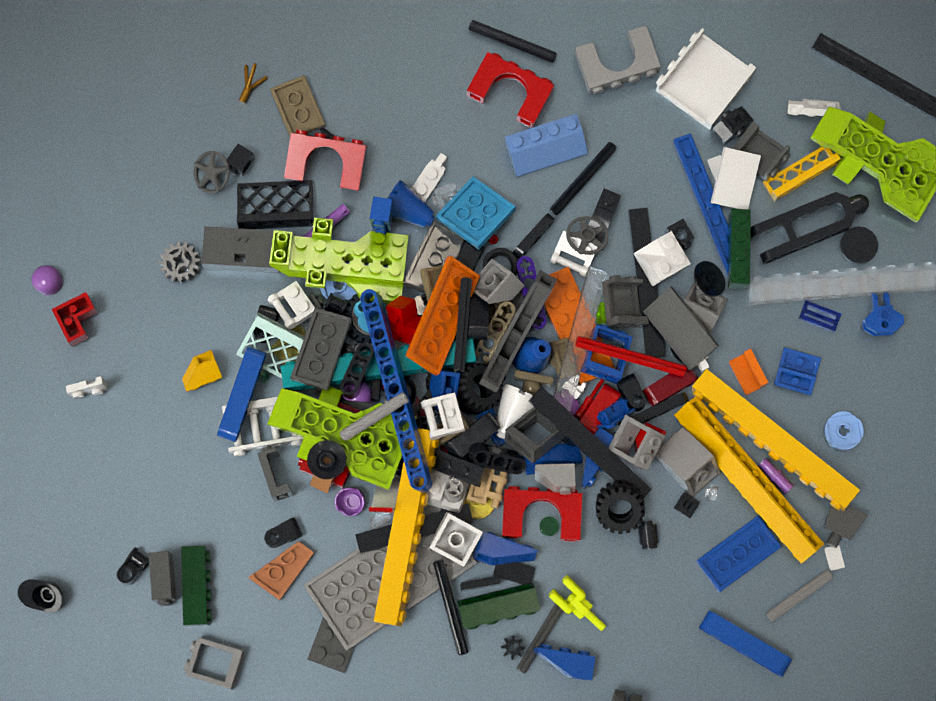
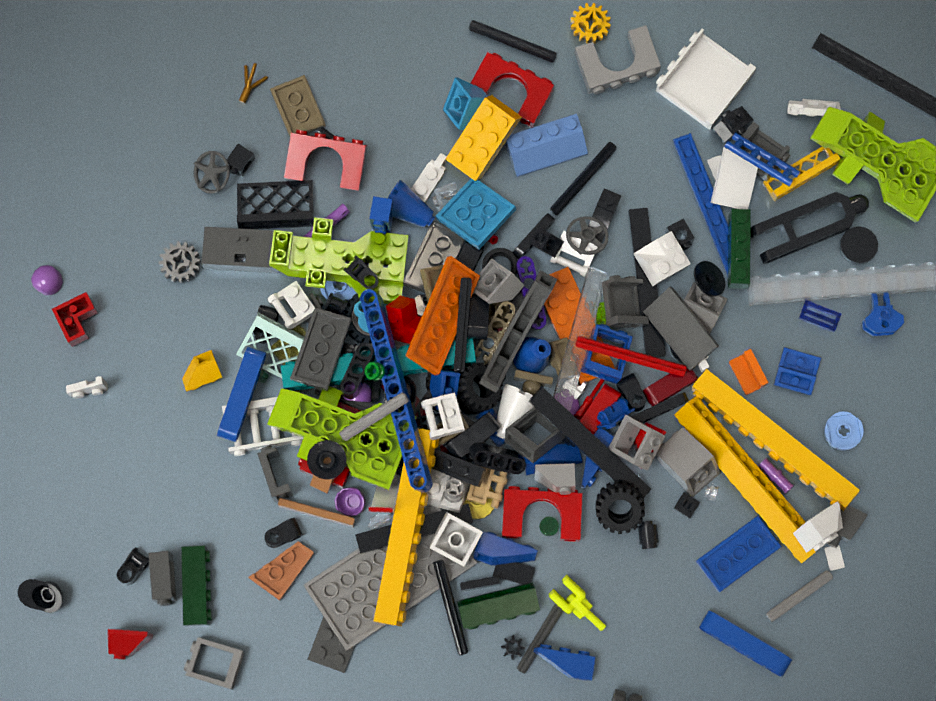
none -> red slope [108,629,153,660]
none -> medium nougat tile [278,498,355,528]
none -> black piece [343,255,379,290]
none -> green bush [365,362,385,380]
none -> dark azure slope [443,77,488,130]
none -> yellow brick [446,95,522,181]
none -> black brick [530,227,564,258]
none -> yellow gear [570,3,611,44]
none -> blue bar [724,132,800,187]
none -> white slope [793,502,843,553]

